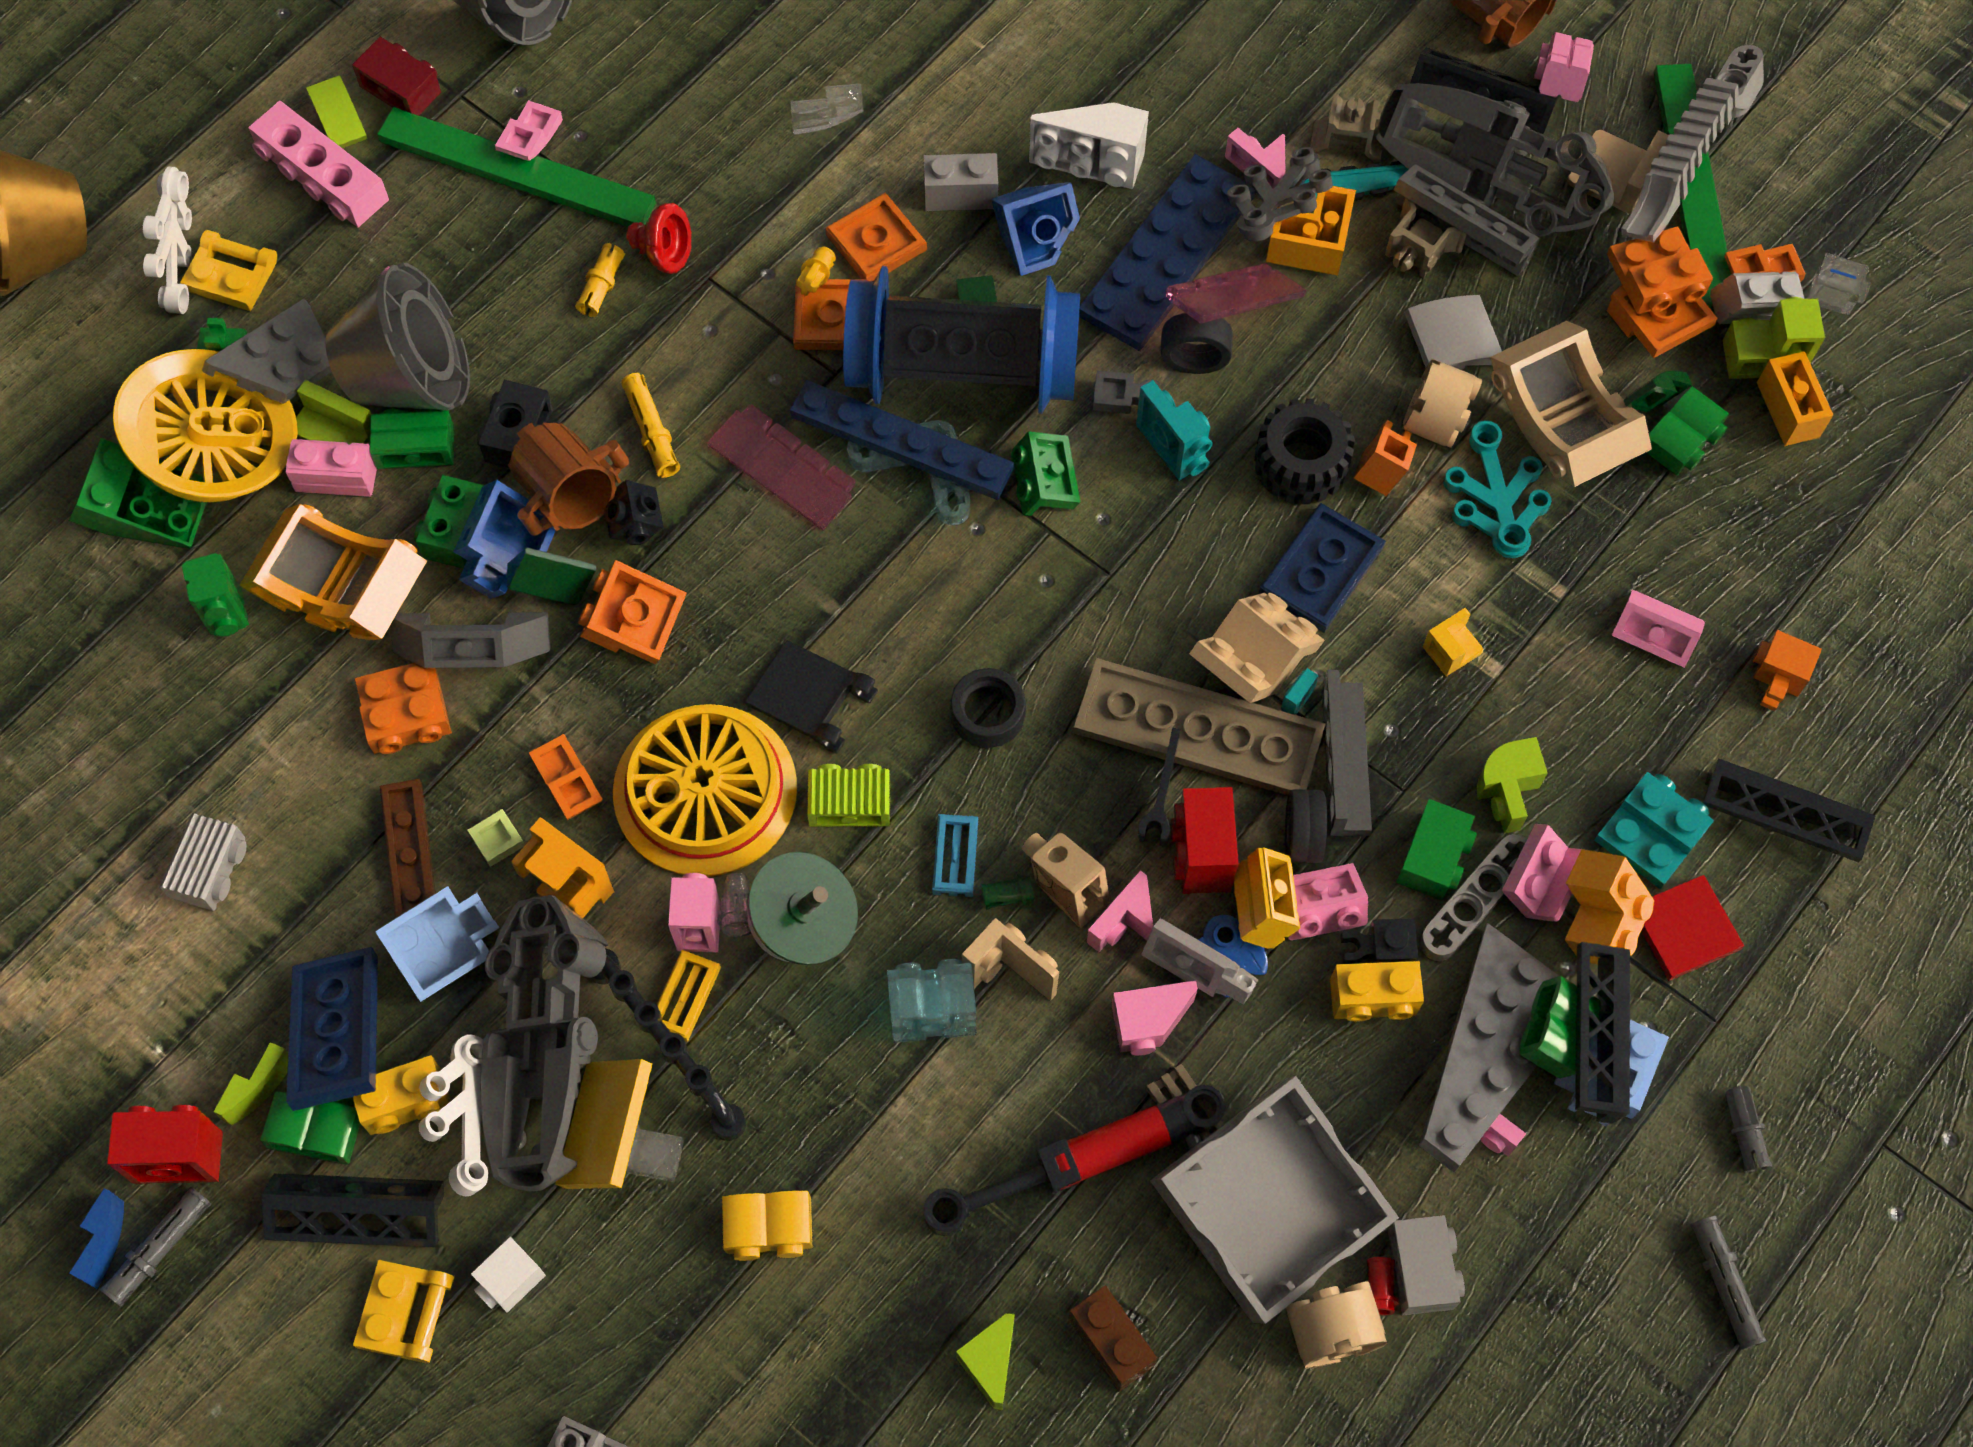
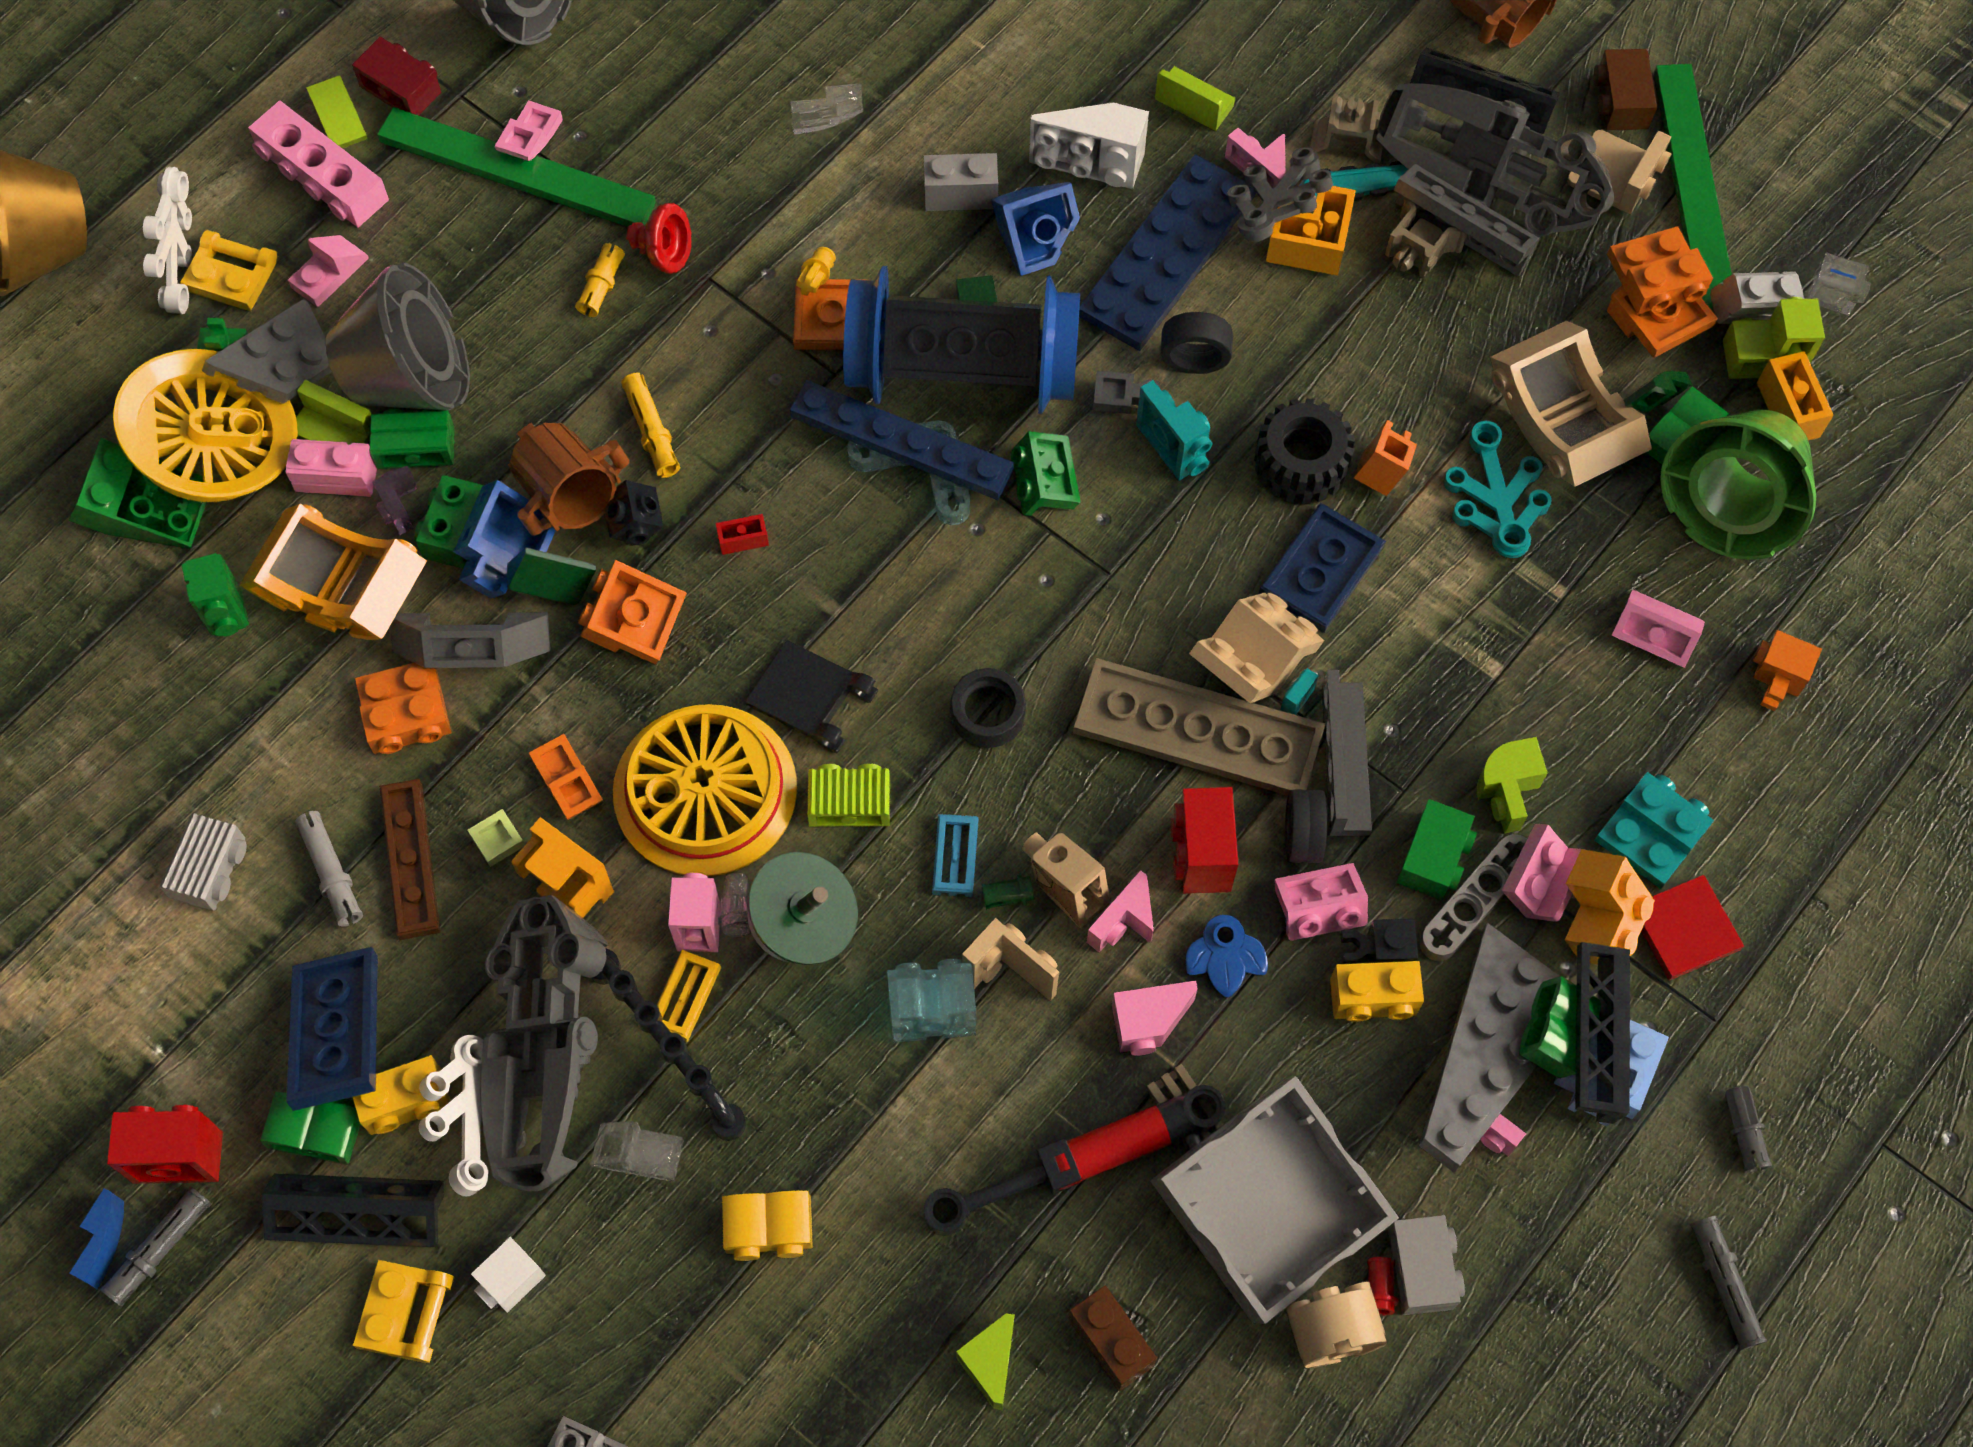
lime slope [214,1042,289,1125] -> none
light blue piece [375,886,499,1002] -> none
black brick [477,379,553,468] -> none
yellow tile [555,1059,652,1189] -> none
clear pink windscreen [707,404,856,531] -> none
orange tile [825,192,927,281] -> none
black flag [1138,728,1181,847] -> none
light grey hinge [1141,918,1258,1004] -> none
clear pink windscreen [1166,263,1307,323] -> none
yellow brick [1234,847,1300,949] -> none
tan brick [1402,358,1482,448] -> none
light grey slope [1404,295,1502,370] -> none
yellow panel [1423,608,1483,677] -> none
bright pink brick [1534,32,1594,102] -> none
light grey piece [1621,45,1764,242] -> none
black fence [1702,759,1876,863] -> none
orange slope [1724,244,1806,282] -> none
none -> bright pink slope [288,235,369,308]
none -> light grey pin [295,811,363,927]
none -> bracket [373,466,417,535]
none -> red piece [715,514,769,555]
none -> lime panel [1155,66,1235,131]
none -> reddish brown brick [1593,49,1657,130]
none -> bright green cone [1661,410,1816,560]

